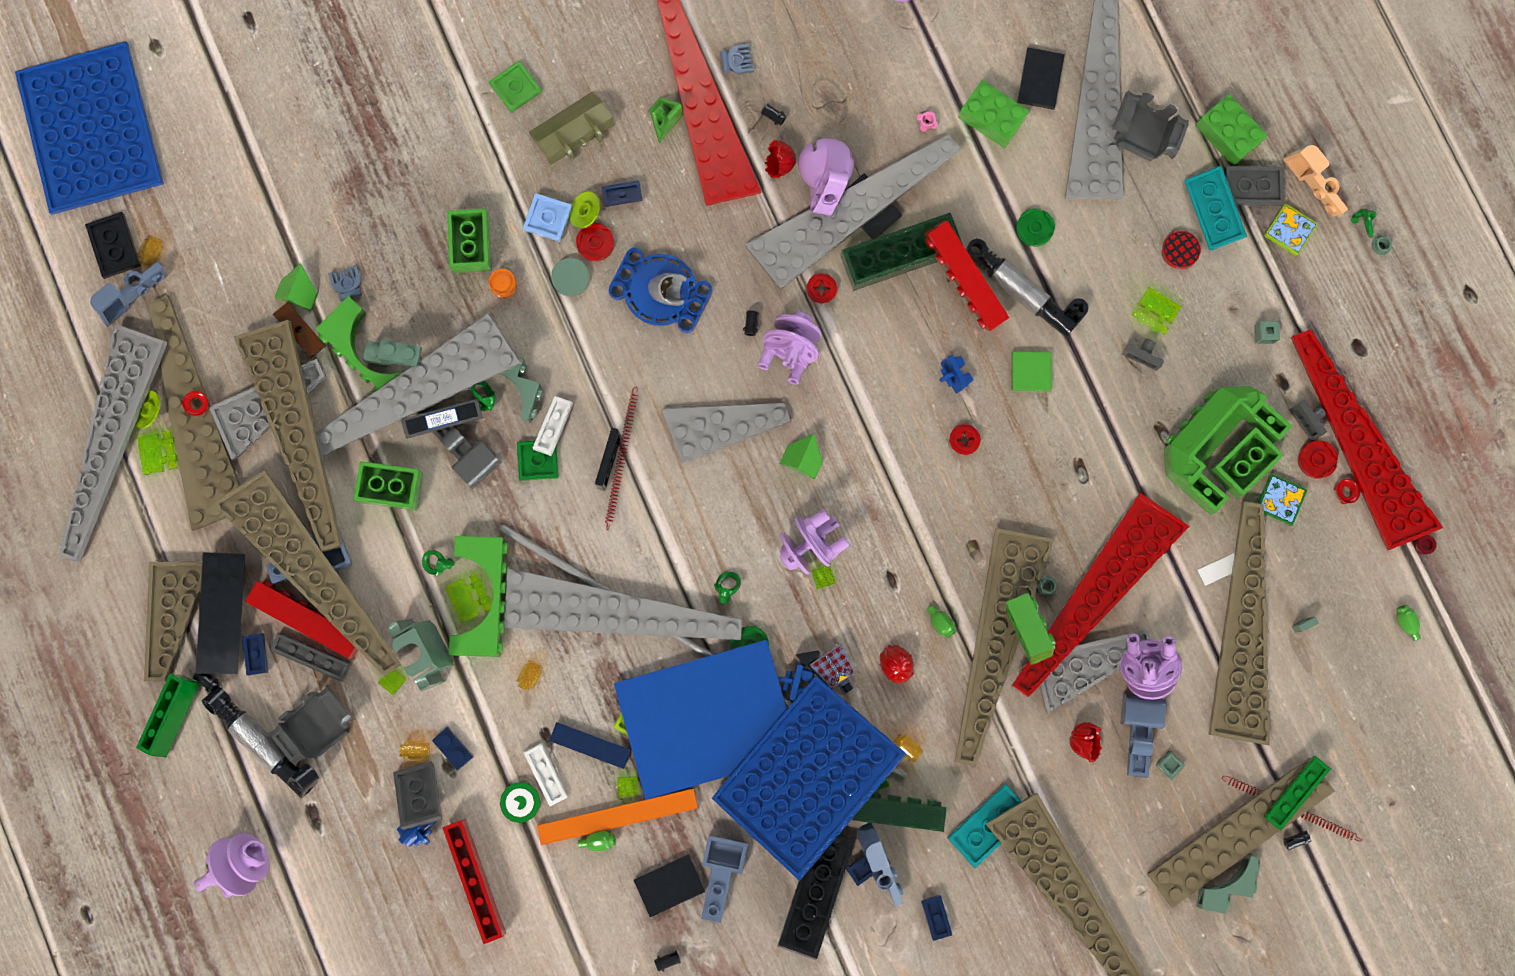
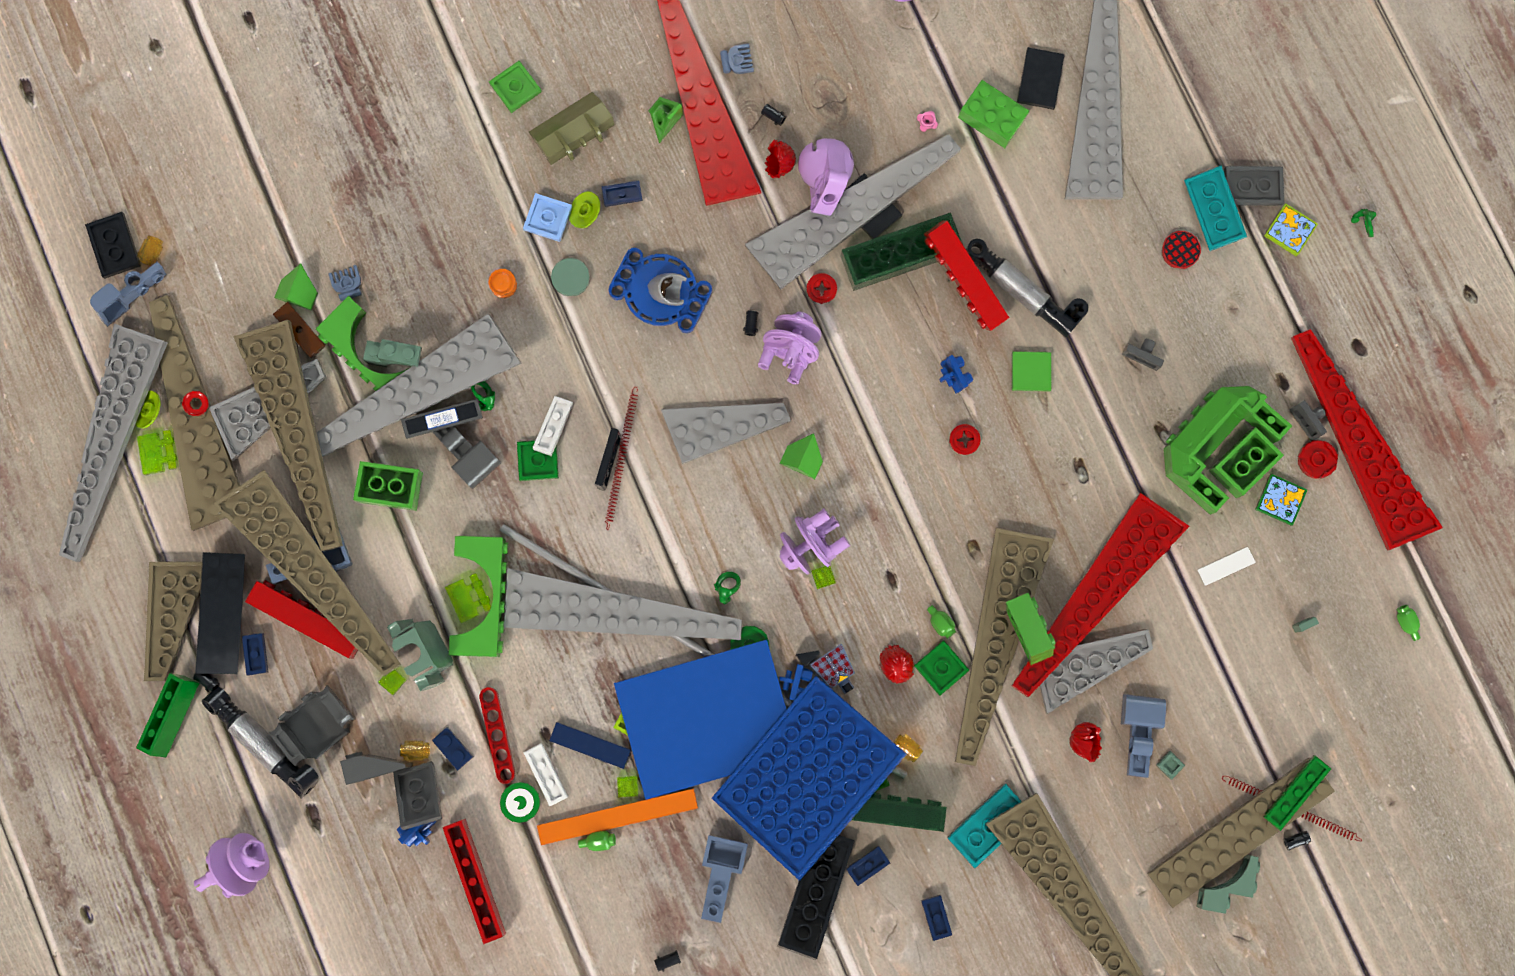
blue tile [15,42,164,215] -> none
dark grey tile [270,632,352,682] -> none
green piece [422,550,455,576] -> none
bright green brick [447,208,492,273] -> none
sand green arch [500,356,544,423] -> none
clear yellow brick [516,660,543,691] -> none
red tile [576,223,614,262] -> none
black tile [634,854,705,917] -> none
sand blue plate [857,822,904,906] -> none
green tile [1016,208,1055,247] -> none
sand green plate [1037,577,1057,596] -> none
dark grey piece [1112,91,1189,162] -> none
lavender piece [1120,634,1182,700] -> none
clear neon green plate [1131,287,1182,335] -> none
bright green brick [1195,94,1268,166] -> none
dark tan wing [1208,501,1270,746] -> none
sand green piece [1254,321,1280,344] -> none
light nougat plate [1283,145,1348,217] -> none
red piece [1334,479,1360,504] -> none
sand green plate [1372,236,1392,255] -> none
dark red tile [1414,535,1437,555] -> none
none -> dark grey slope [340,752,413,785]
none -> red beam [479,687,516,784]
none -> green tile [914,640,970,696]

